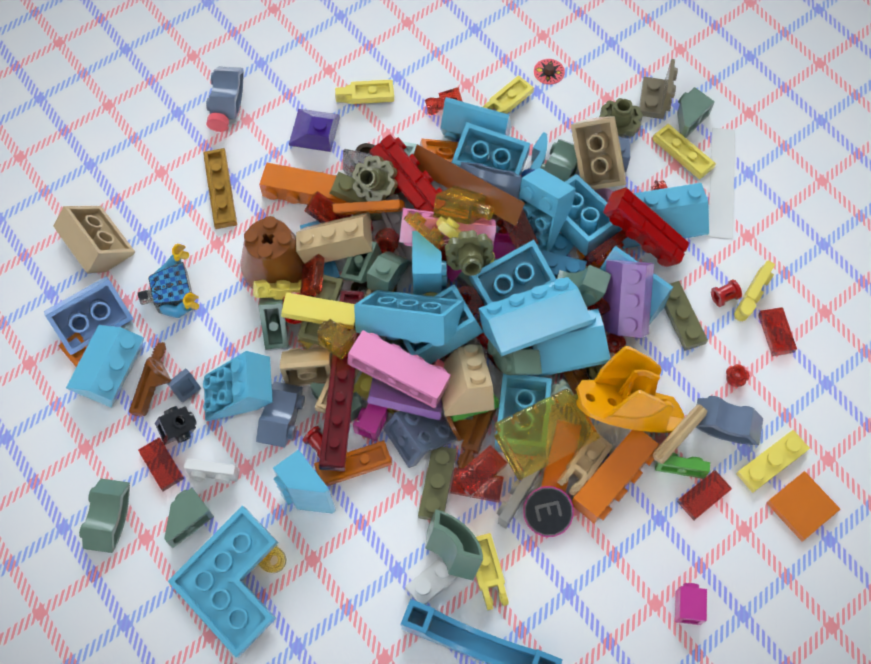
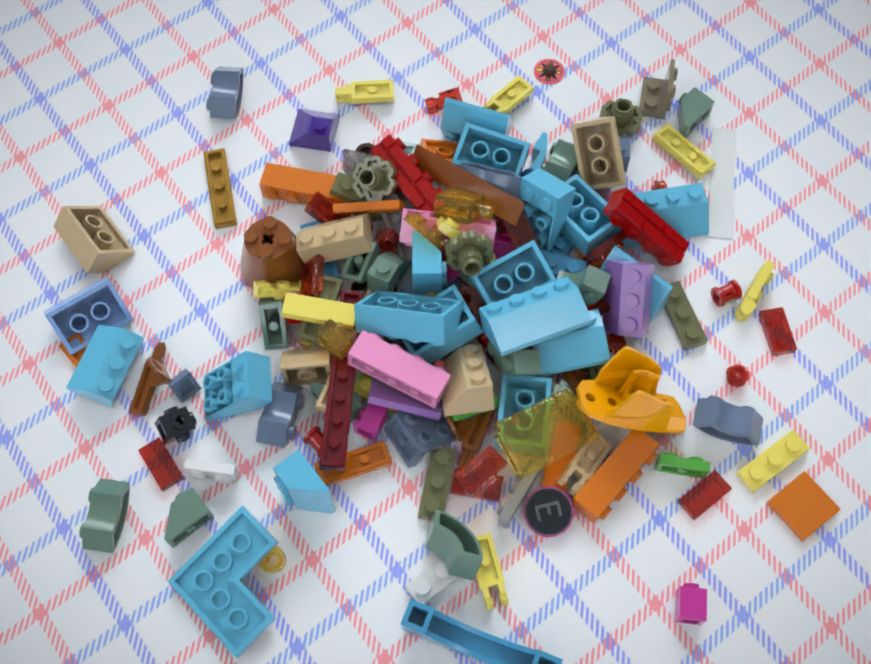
torso [138,243,199,318] -> none
coral tile [206,113,229,132] -> none
tan axle [653,404,707,464] -> none

